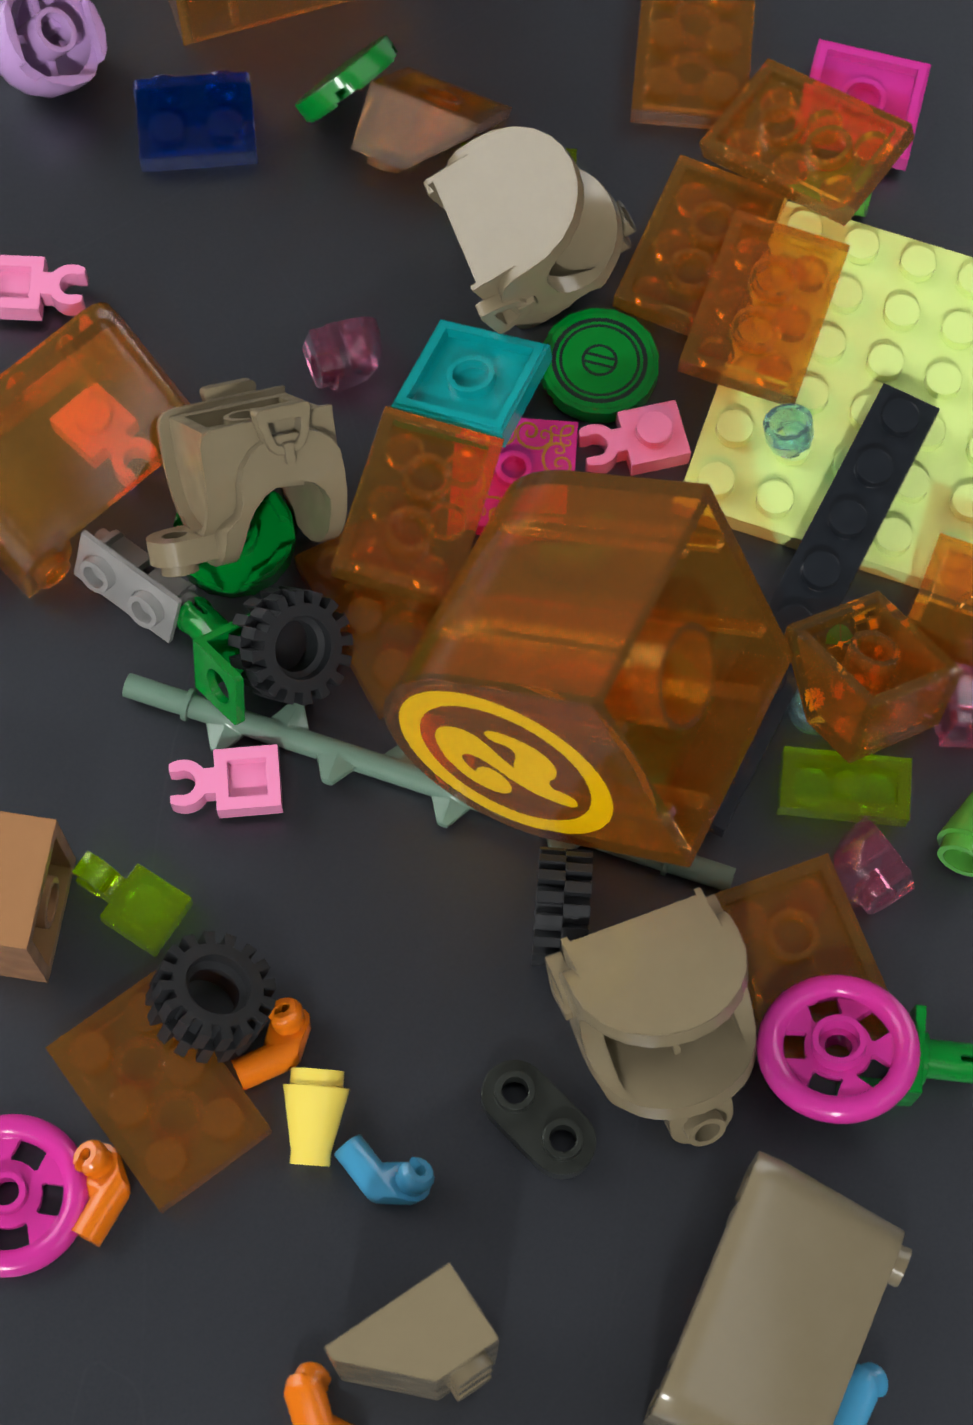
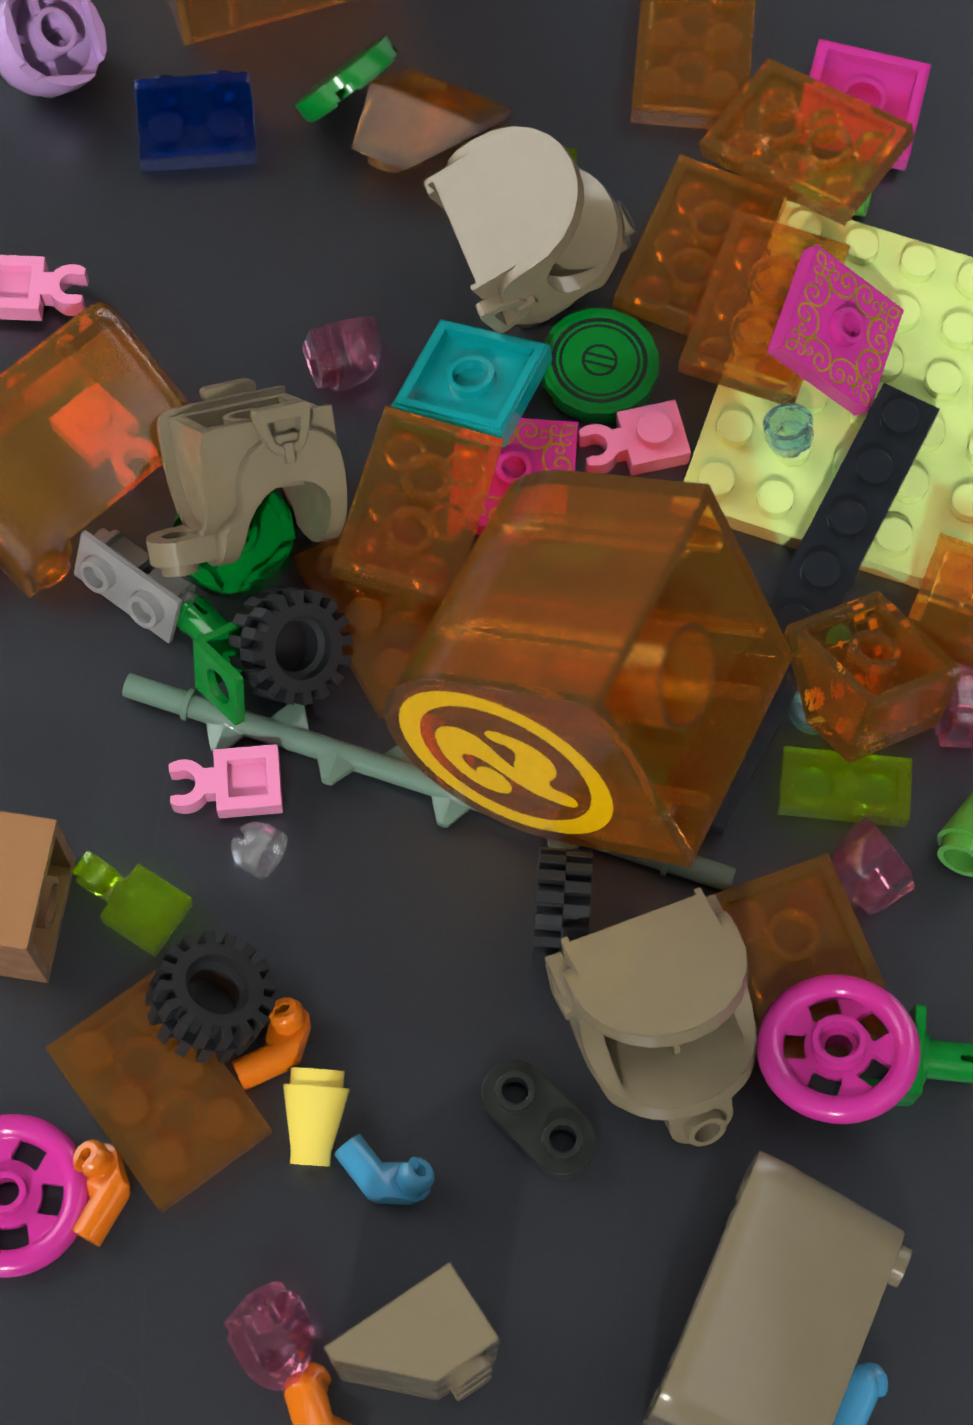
none -> clear pink piece [223,1281,314,1390]
none -> clear hinge [231,821,288,879]
none -> dark pink plate [767,244,904,416]

